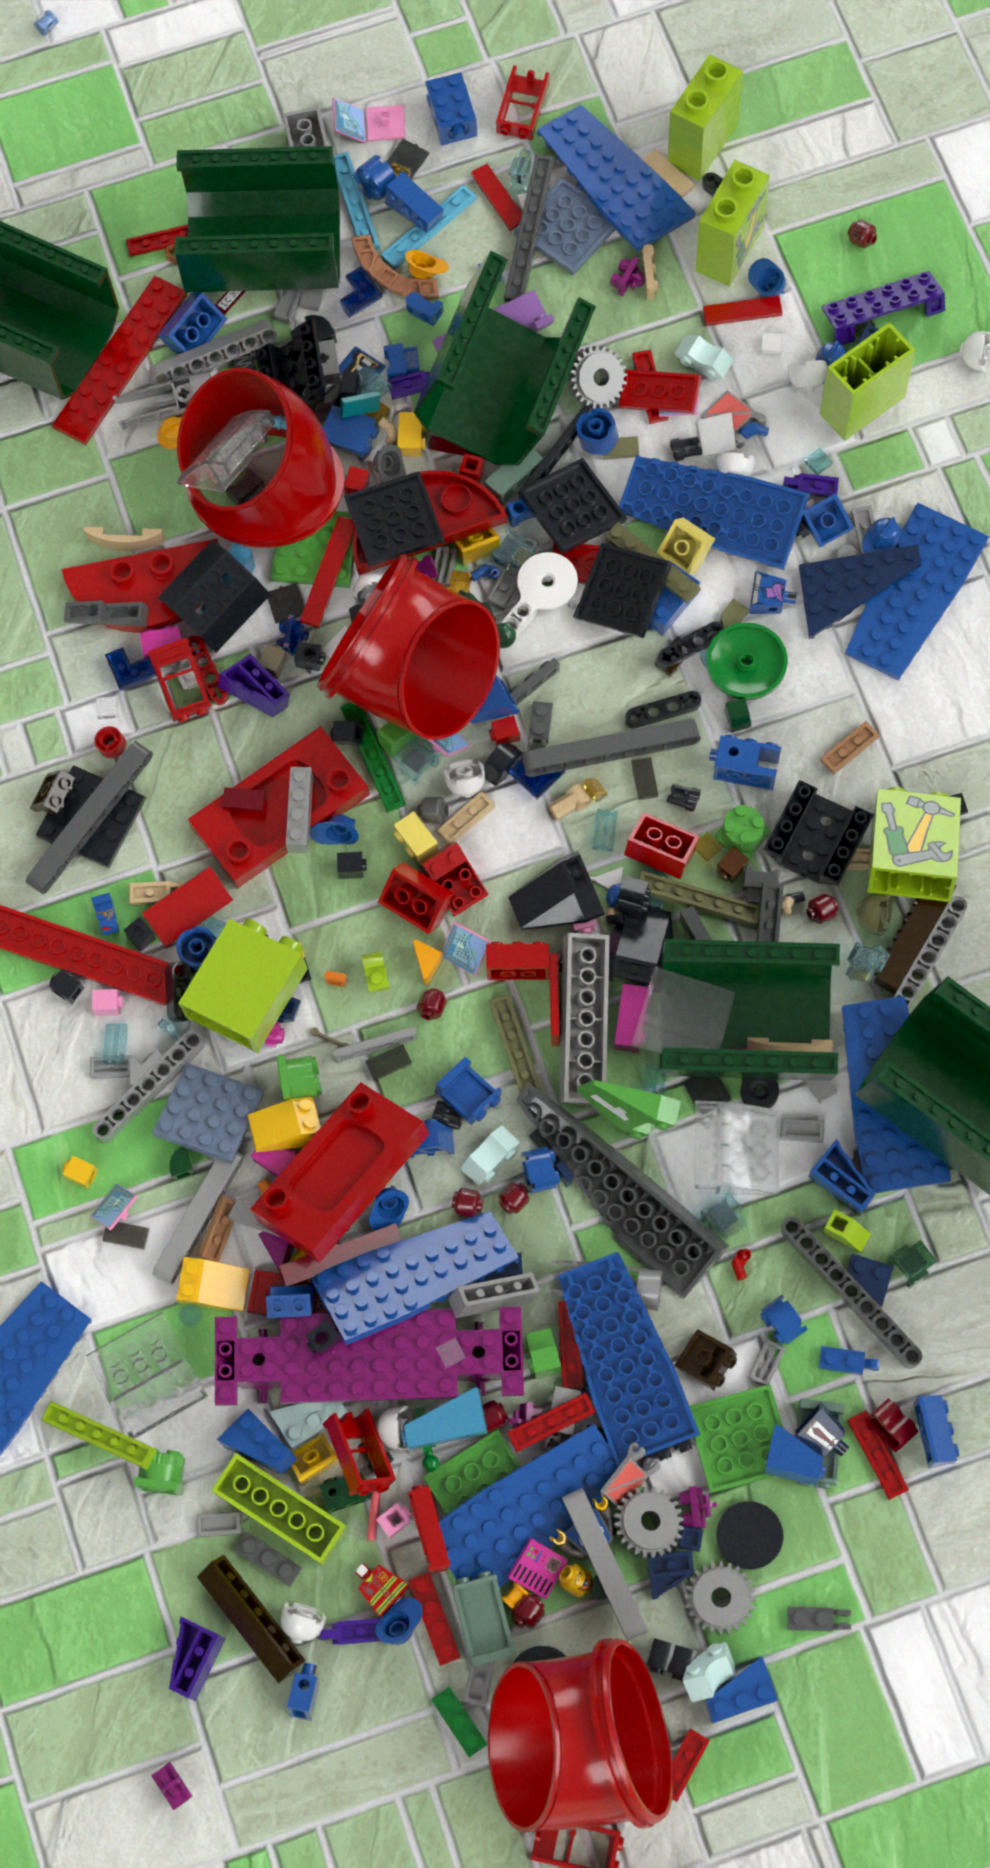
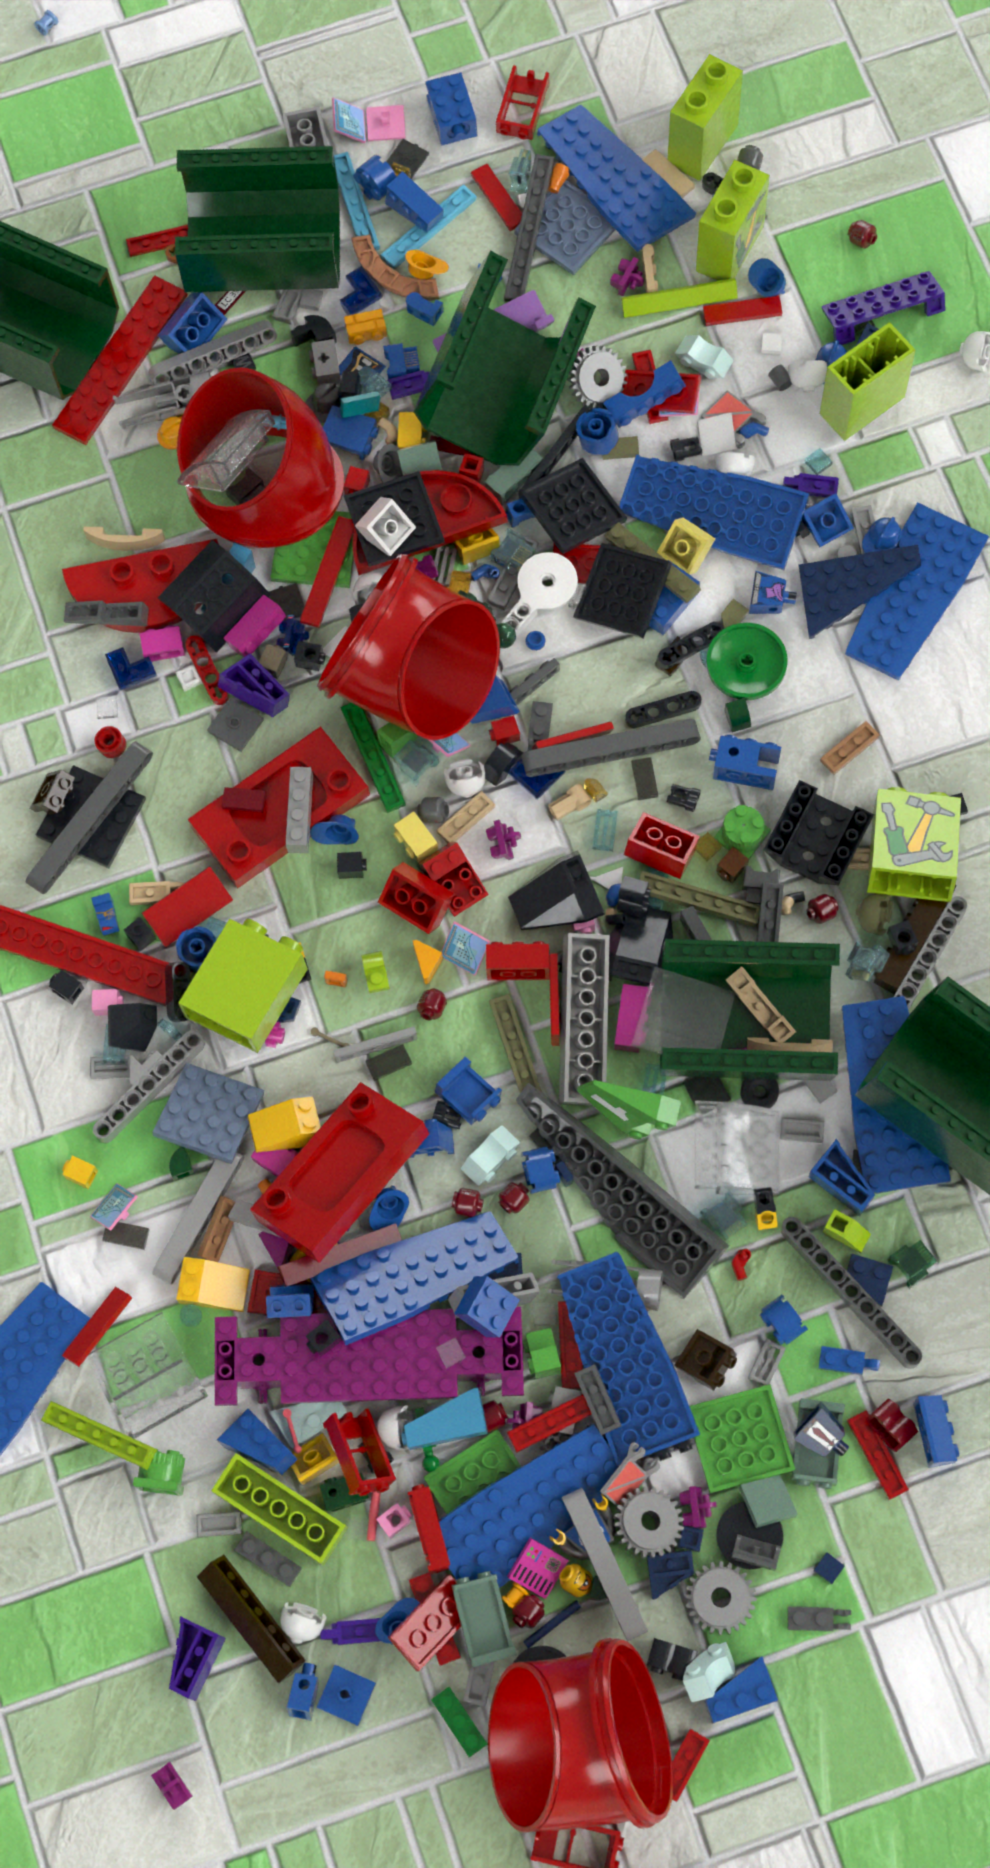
red door [148,638,212,723] -> none
black slope [255,317,326,409] -> none
bright green piece [276,1055,322,1101] -> none
black brick [331,721,364,745] -> none
red torso [355,1563,410,1618] -> none
blue slope [765,1425,826,1486] -> none
none -> red tile [62,1286,132,1367]
none -> black slope [108,1003,157,1052]
none -> dark grey plate [207,698,264,752]
none -> dark pink brick [224,595,286,657]
none -> coral hinge [283,1409,302,1454]
none -> blue tile [316,1665,376,1726]
none -> light orange brick [344,309,387,345]
none -> white slope [355,497,416,556]
none -> tile [388,1574,461,1672]
none -> sand green tile [397,440,442,476]
none -> brick [454,1276,520,1338]
none -> magenta hips [486,819,521,860]
none -> dark blue bar [523,1600,581,1649]
none -> blue plate [526,631,546,651]
none -> red tile [532,722,614,750]
none -> orange cone [548,163,569,194]
none -> dark grey plate [574,1364,622,1435]
none -> blue arch [603,360,686,428]
none -> lime tile [621,278,738,318]
none -> tan slope [726,966,796,1043]
none -> dark grey hinge [731,1534,781,1571]
none -> dark grey head [737,145,763,170]
none -> sand green tile [739,1475,798,1528]
none -> leg [753,1187,778,1230]
none -> dark grey beam [768,365,792,391]
none -> dark blue tile [814,1552,845,1585]
none -> black brick [887,920,918,956]

